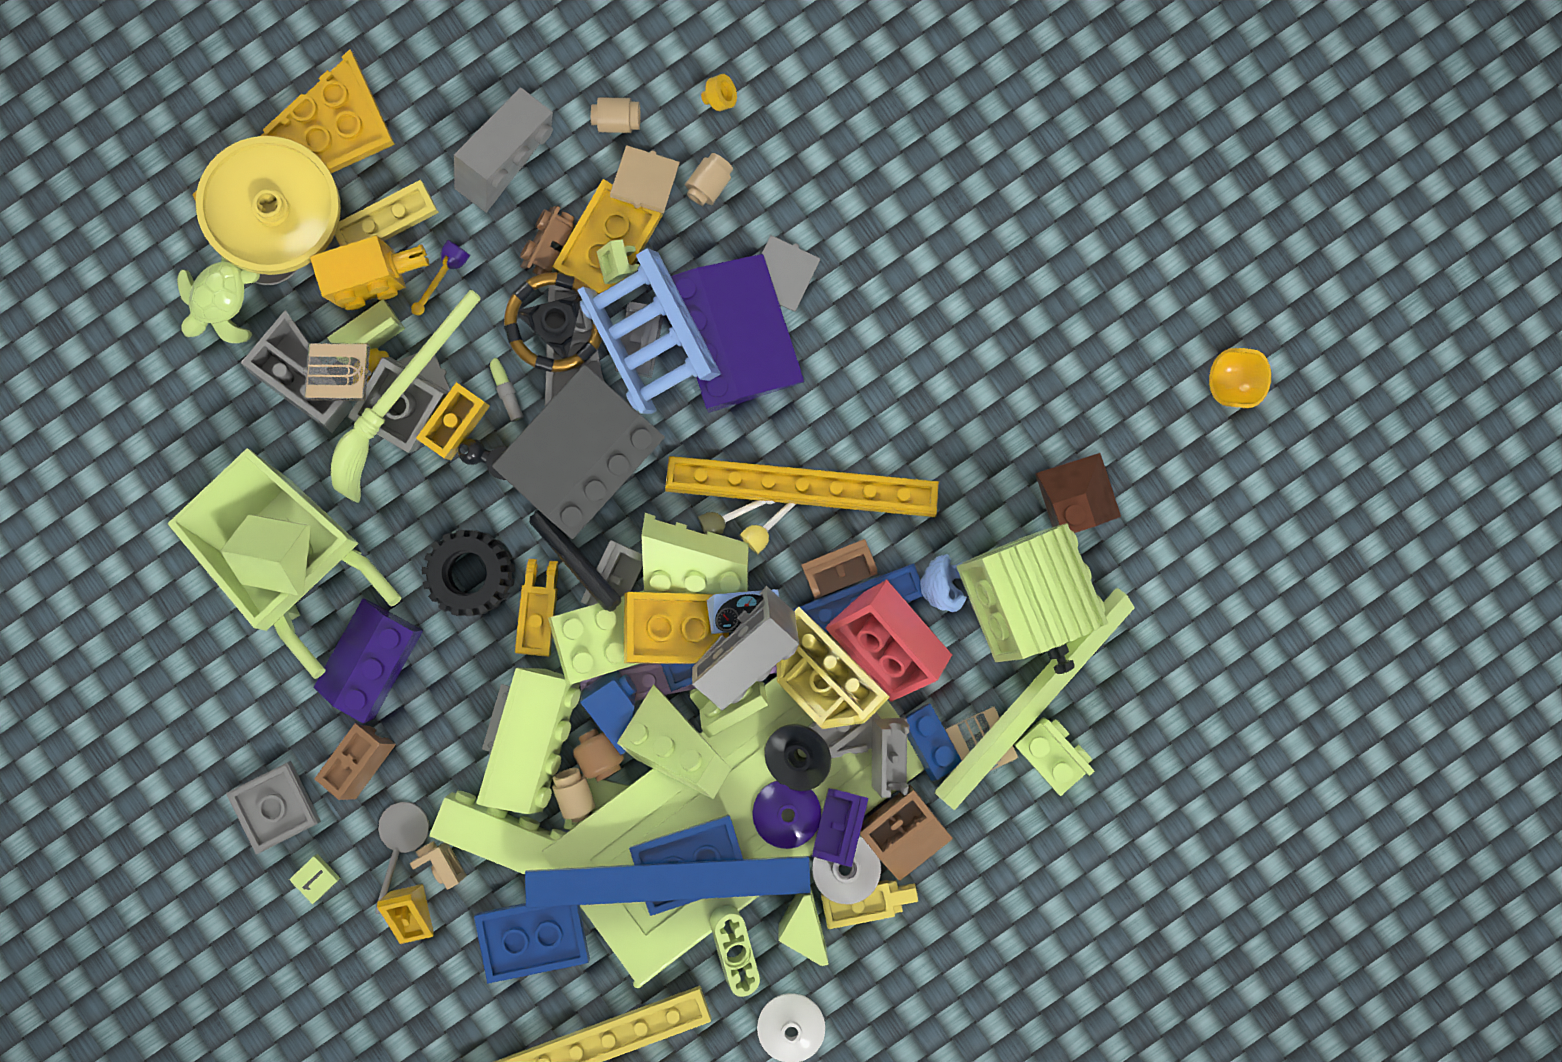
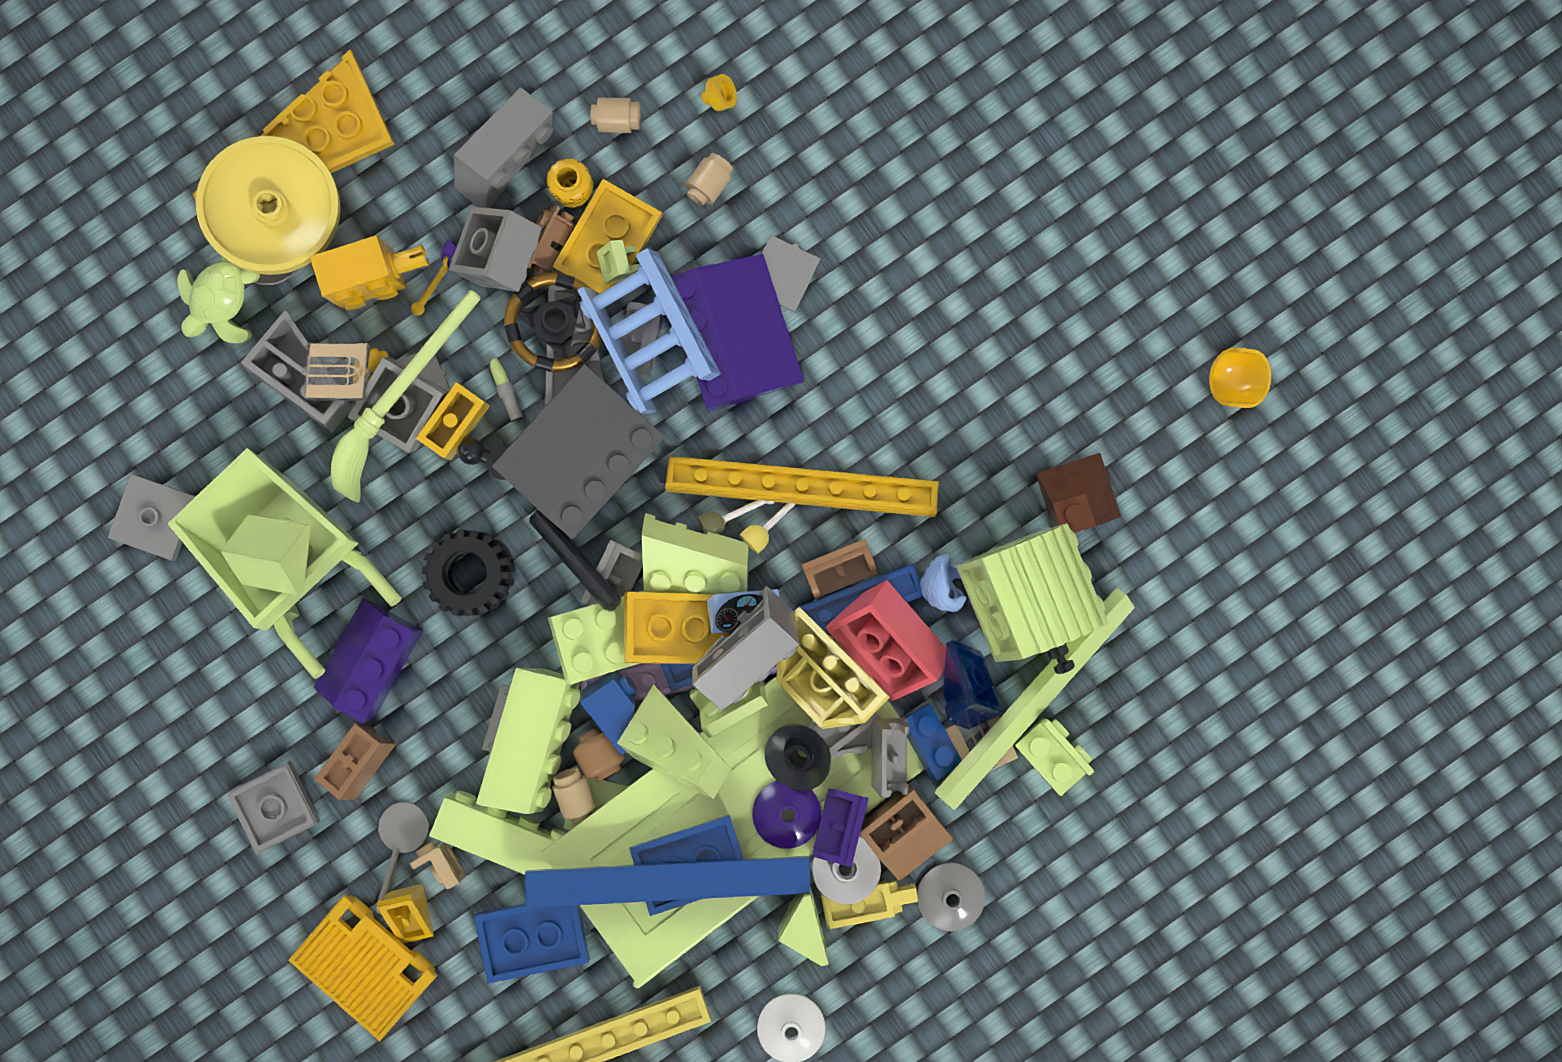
yellowish green tile [289,854,341,904] -> none
yellowish green panel [327,299,405,366] -> none
light yellow plate [335,180,439,247] -> none
yellow hinge [515,558,558,657] -> none
tan piece [610,145,680,214] -> none
yellowish green beam [710,905,760,997] -> none
none -> light grey plate [108,474,196,561]
none -> yellow window [288,894,437,1041]
none -> light grey brick [449,207,542,292]
none -> yellow head [547,158,594,208]
none -> light grey dish [917,862,985,931]
none -> clear blue slope [943,640,1004,730]

